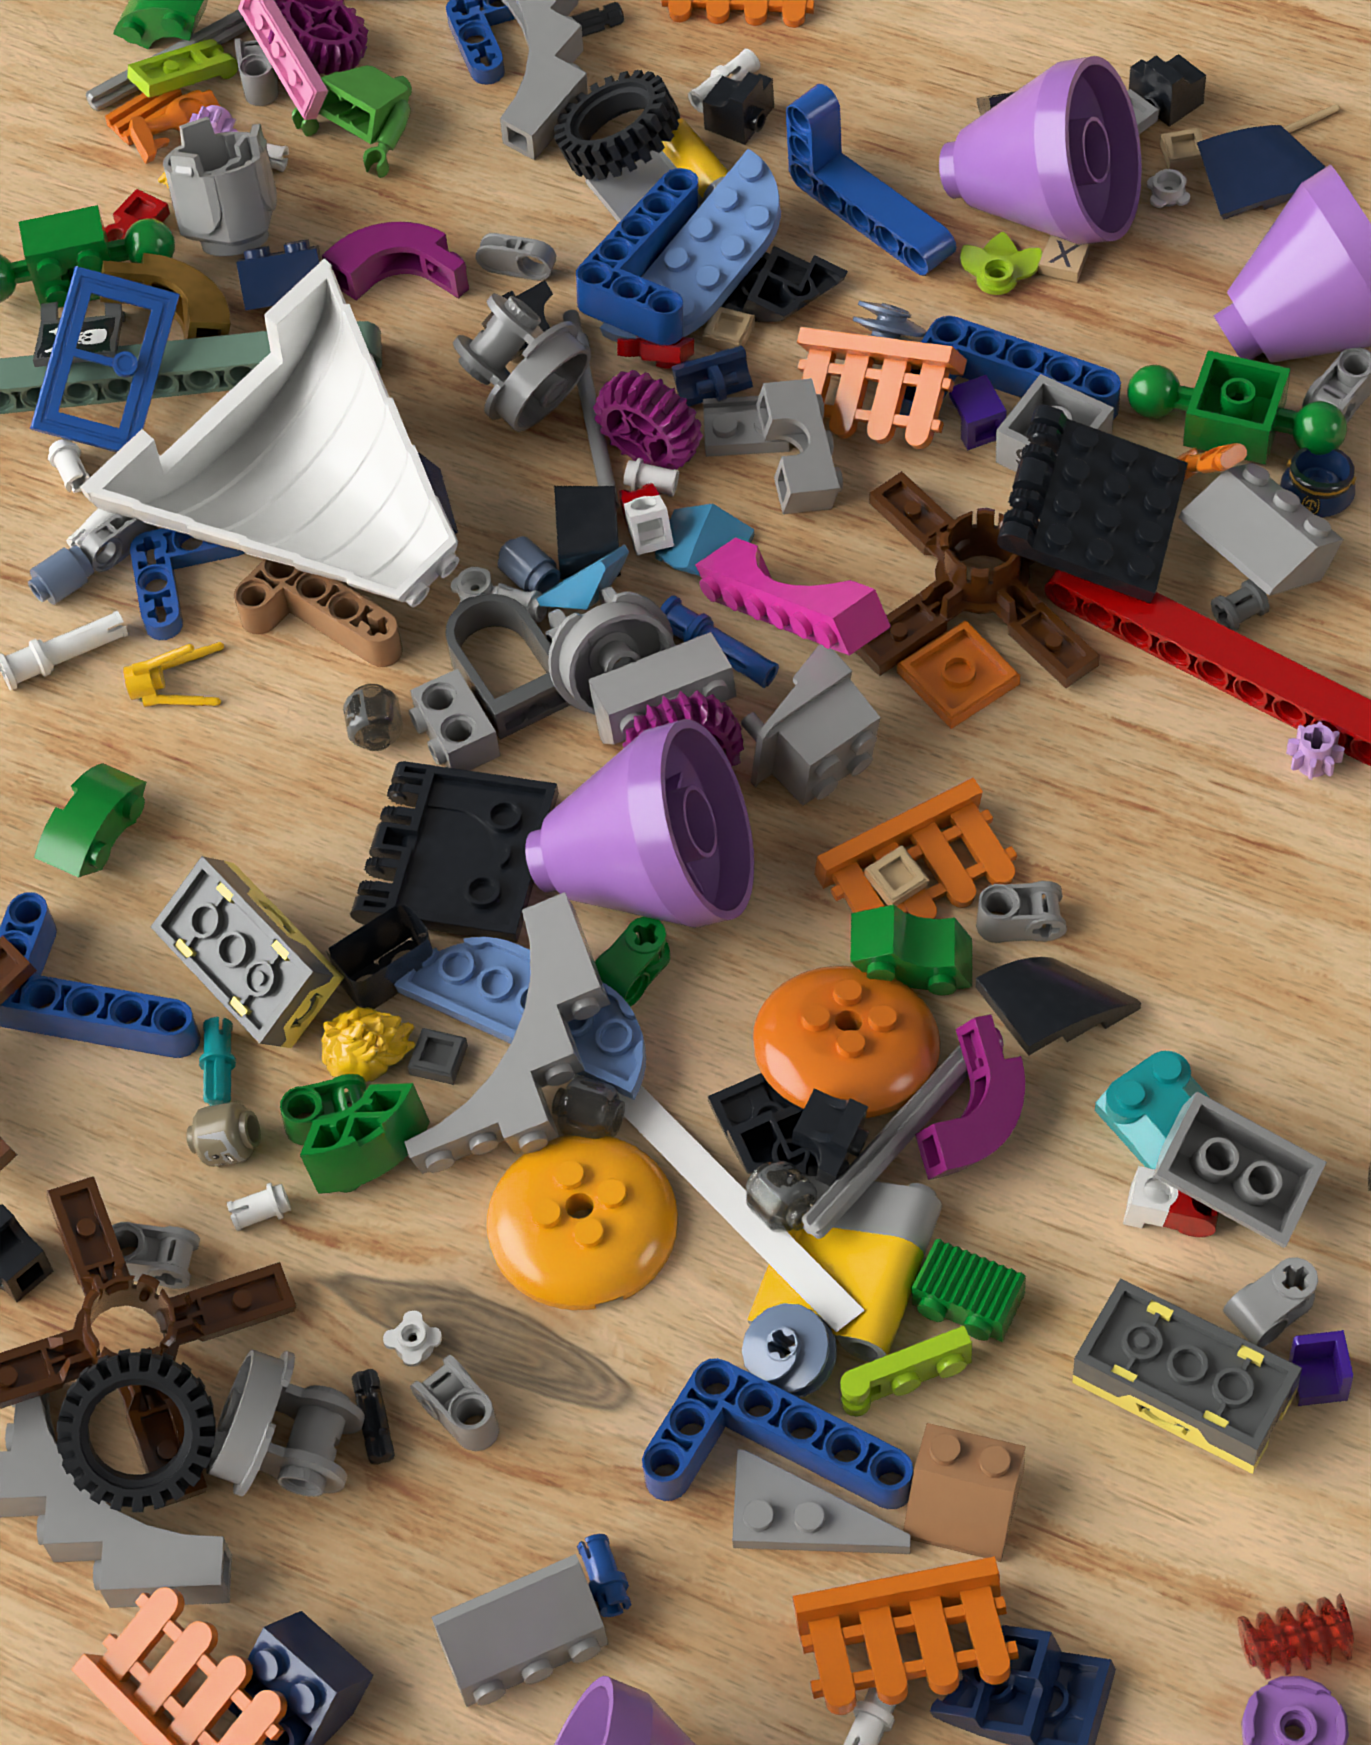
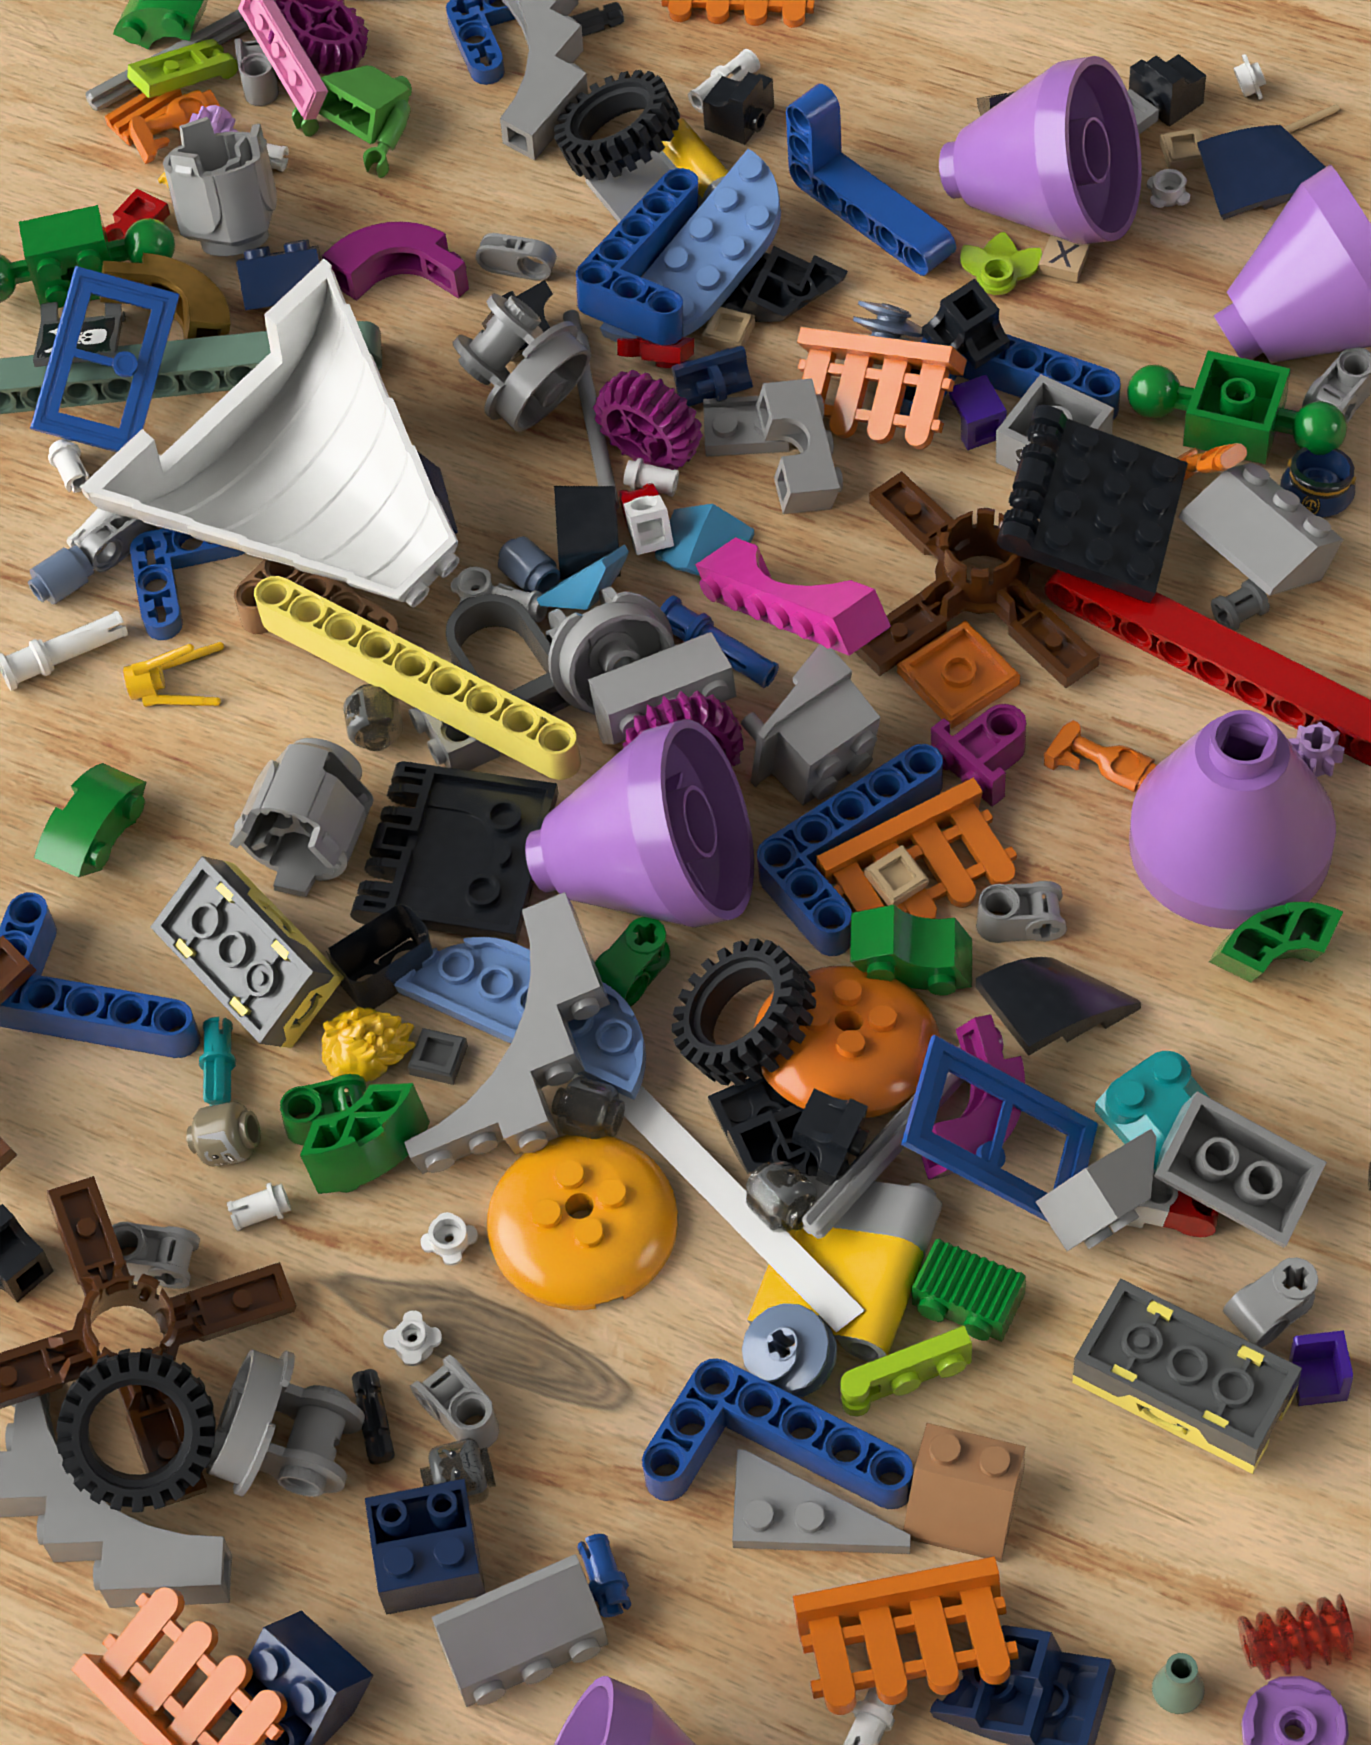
none -> light grey piece [229,738,374,897]
none -> light yellow beam [254,576,581,780]
none -> dark blue slope [365,1479,486,1615]
none -> head [420,1439,496,1506]
none -> white plate [421,1212,478,1266]
none -> black tyre [672,938,816,1086]
none -> blue beam [757,744,943,956]
none -> blue door [901,1035,1098,1222]
none -> black brick [922,279,1010,370]
none -> magenta pin [931,704,1027,807]
none -> light grey slope [1036,1129,1157,1251]
none -> orange piece [1044,720,1157,792]
none -> medium lavender cone [1129,710,1336,929]
none -> sand green cone [1152,1653,1205,1714]
none -> green brick [1209,902,1343,983]
none -> white plate [1233,54,1266,100]

